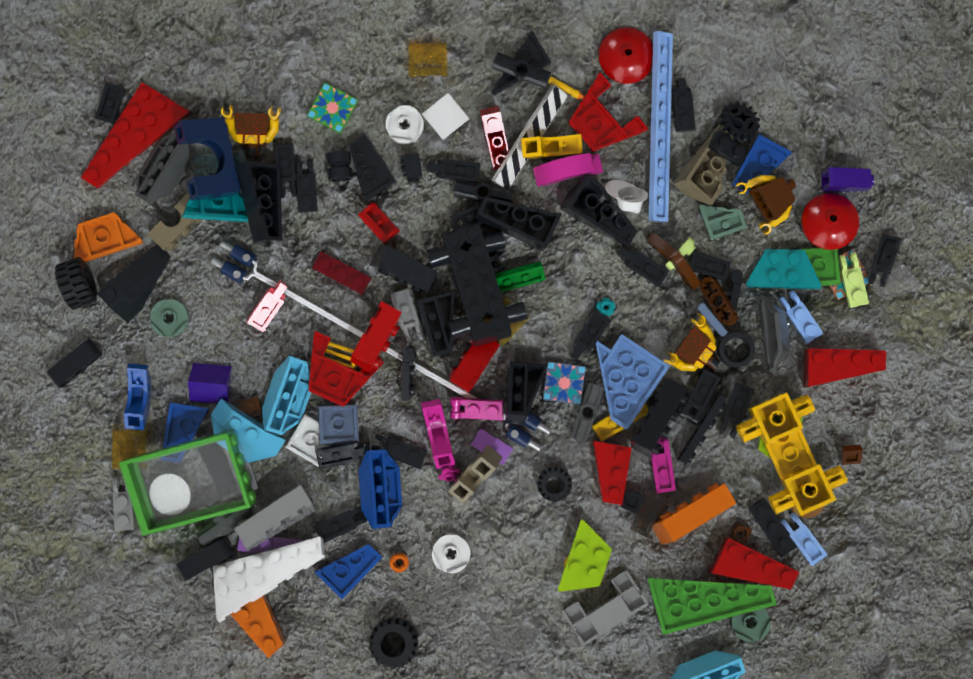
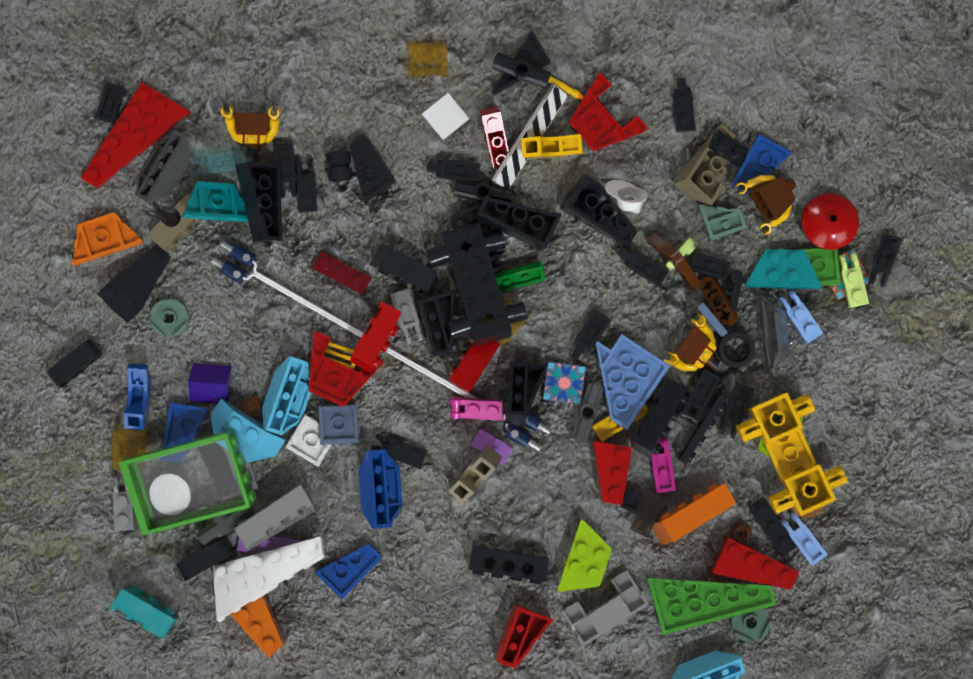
black tyre [55,257,97,310] -> none
dark blue arch [174,117,240,201] -> none
hinge [246,280,287,332] -> none
tile [307,83,358,134] -> none
black hinge [314,507,367,543] -> none
black hinge [315,441,370,469] -> none
red hinge [358,203,400,245] -> none
black tyre [369,617,418,669] -> none
white plate [386,105,424,144] -> none
orange plate [390,553,409,572] -> none
black brick [400,154,423,184] -> none
black hinge [402,345,417,401] -> none
dark pink arch [421,399,455,469] -> none
white plate [432,534,471,573] -> none
dark pink plate [438,465,460,482] -> none
dark pink arch [533,153,603,187] -> none
black tyre [537,467,572,502] -> none
teal plate [597,298,616,316] -> none
red dish [598,27,653,84] -> none
light blue plate [648,31,673,222] -> none
black gear [719,101,761,142] -> none
red wedge [804,348,886,388] -> none
dark purple slope [821,167,874,193] -> none
reddish brown plate [840,444,863,465] -> none
none -> teal wedge [109,585,179,639]
none -> black brick [469,545,549,584]
none -> red wedge [493,603,554,669]

